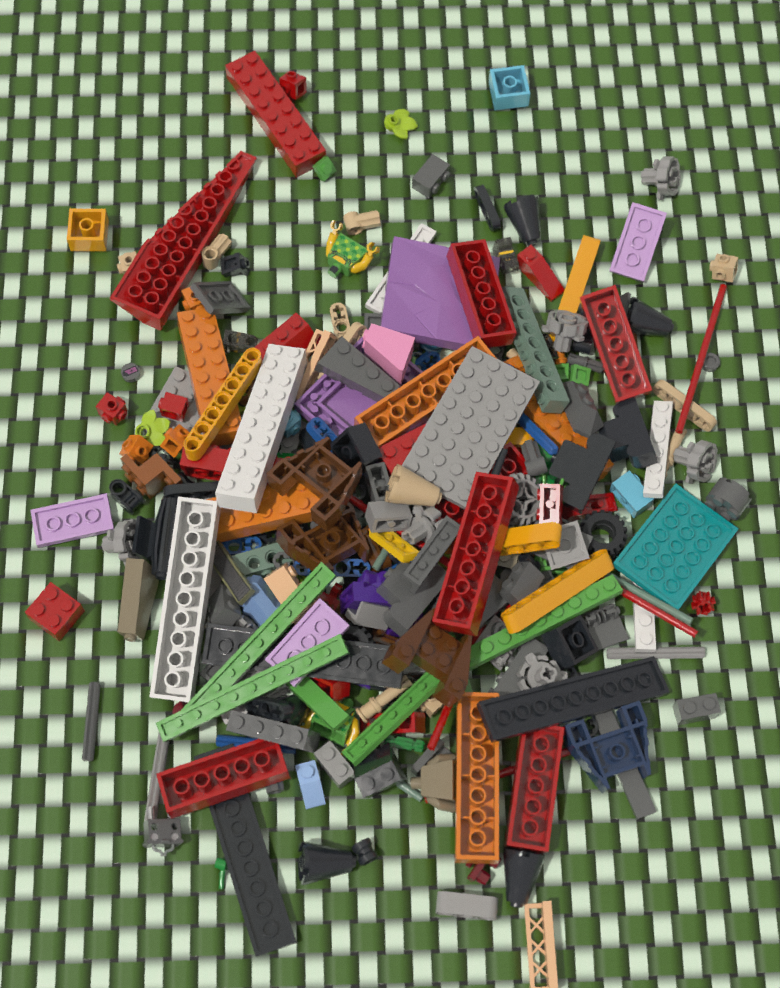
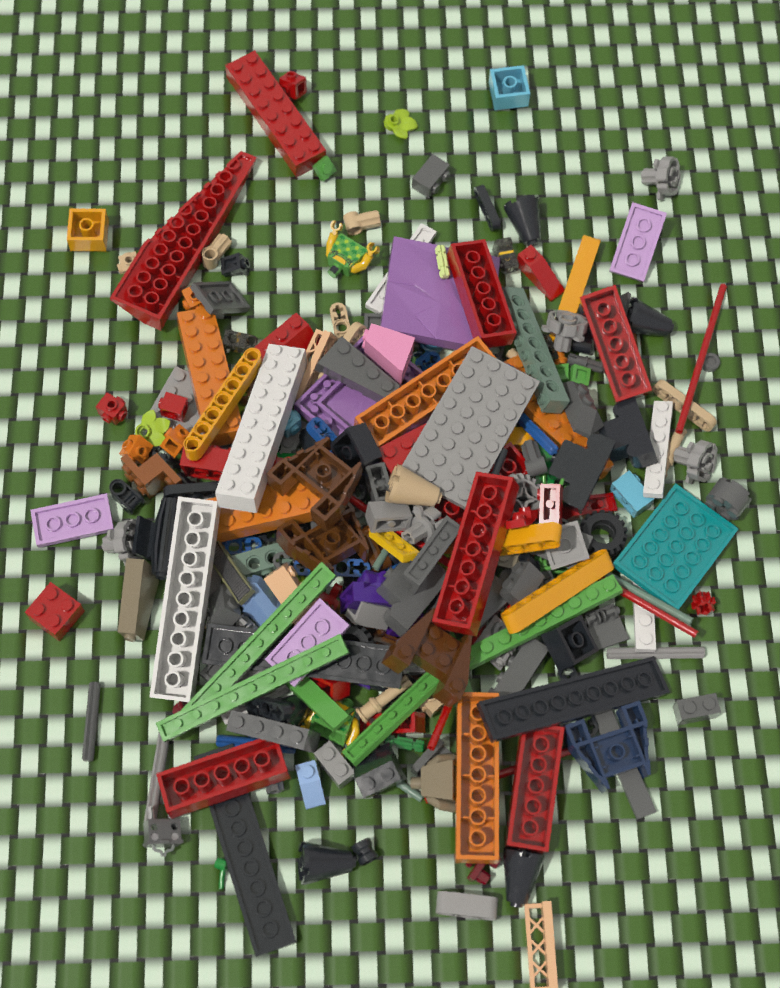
dark grey tile [121,363,140,383] -> none
light grey piece [517,652,568,691] -> none
tan brick [709,254,738,282] -> none
none -> yellowish green axle [435,245,450,279]
none -> red slope [505,507,538,529]

